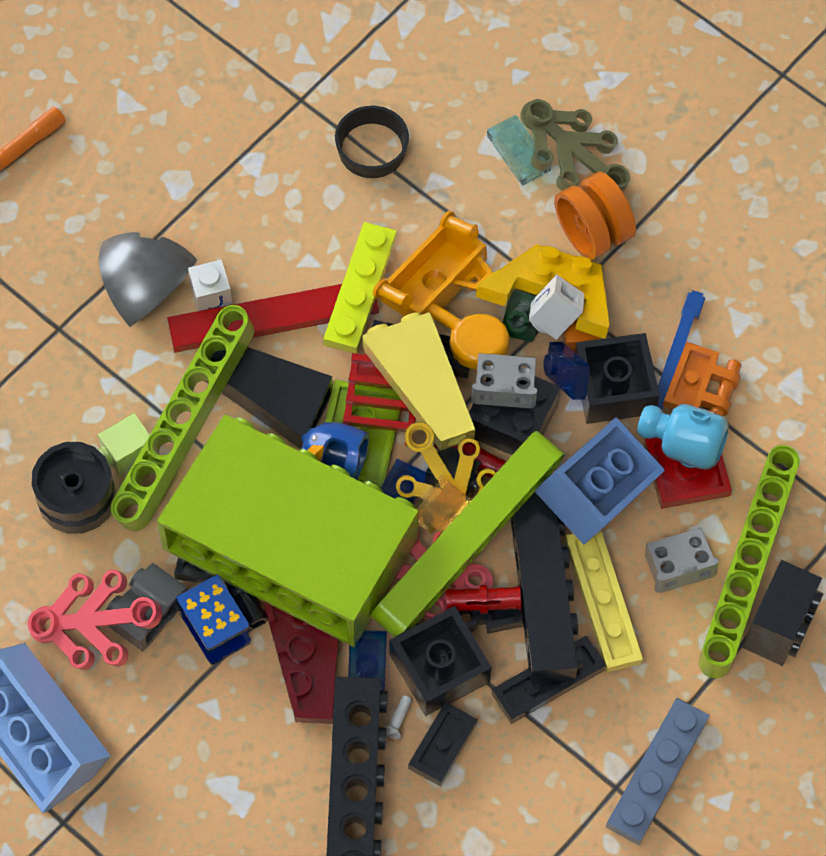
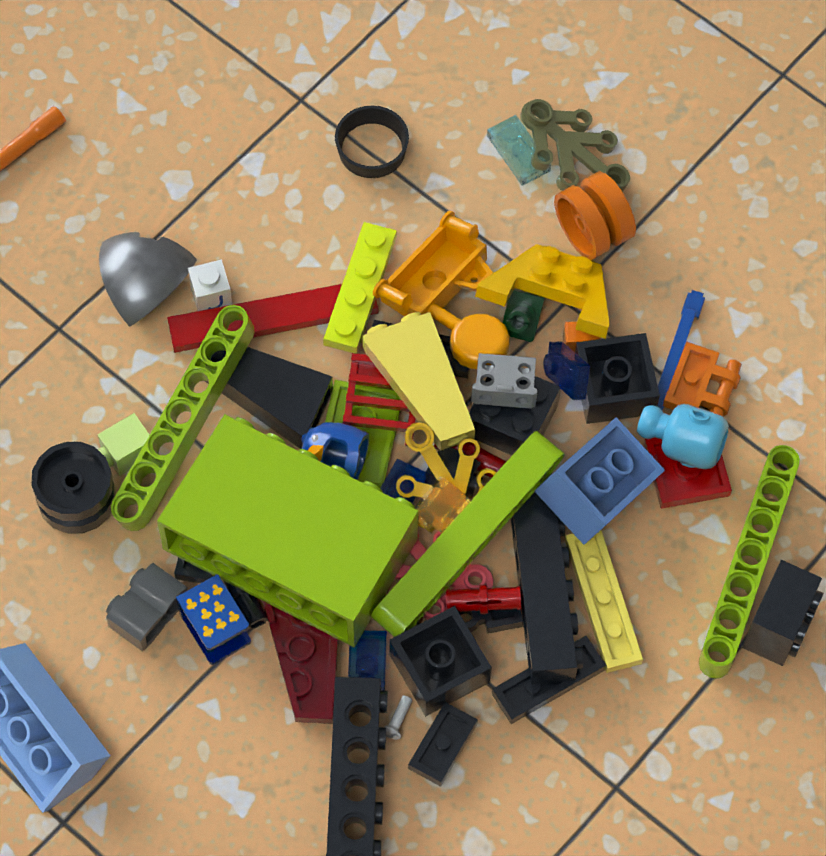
coral plant [28,569,162,670] -> none
white brick [529,275,584,340] -> none
sand blue plate [606,698,710,845] -> none
light grey piece [645,528,719,593] -> none

